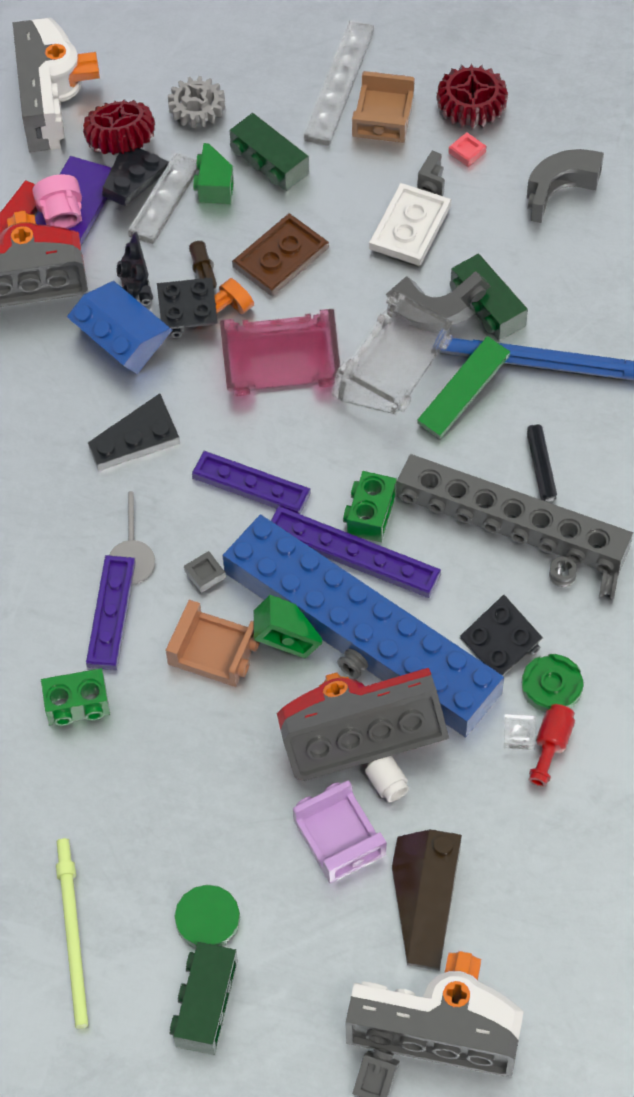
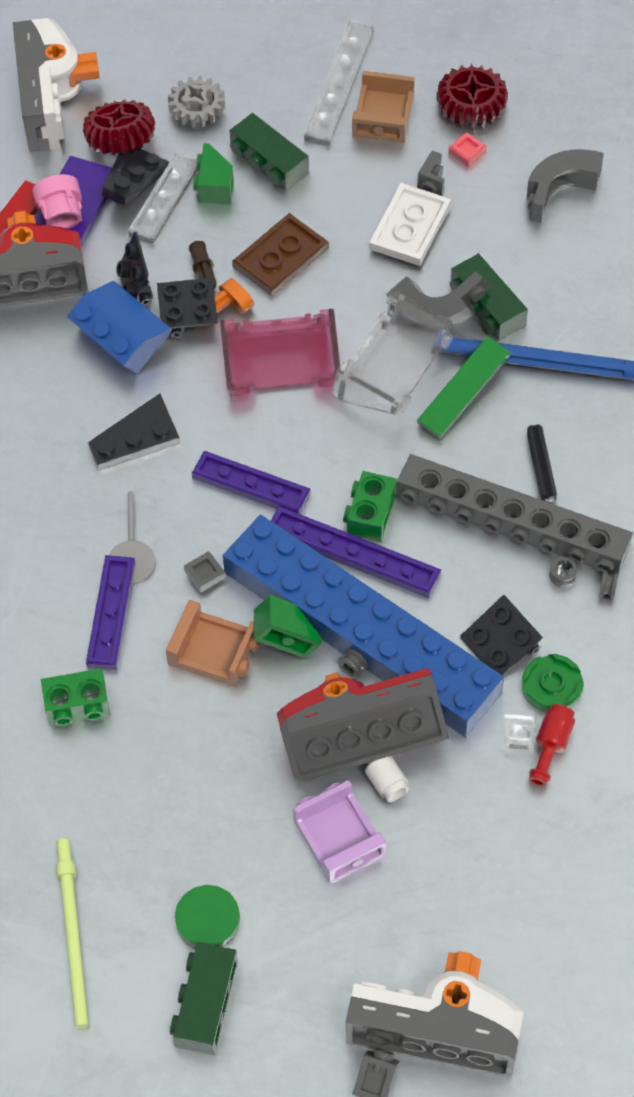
dark brown wedge [392,829,462,971] -> none

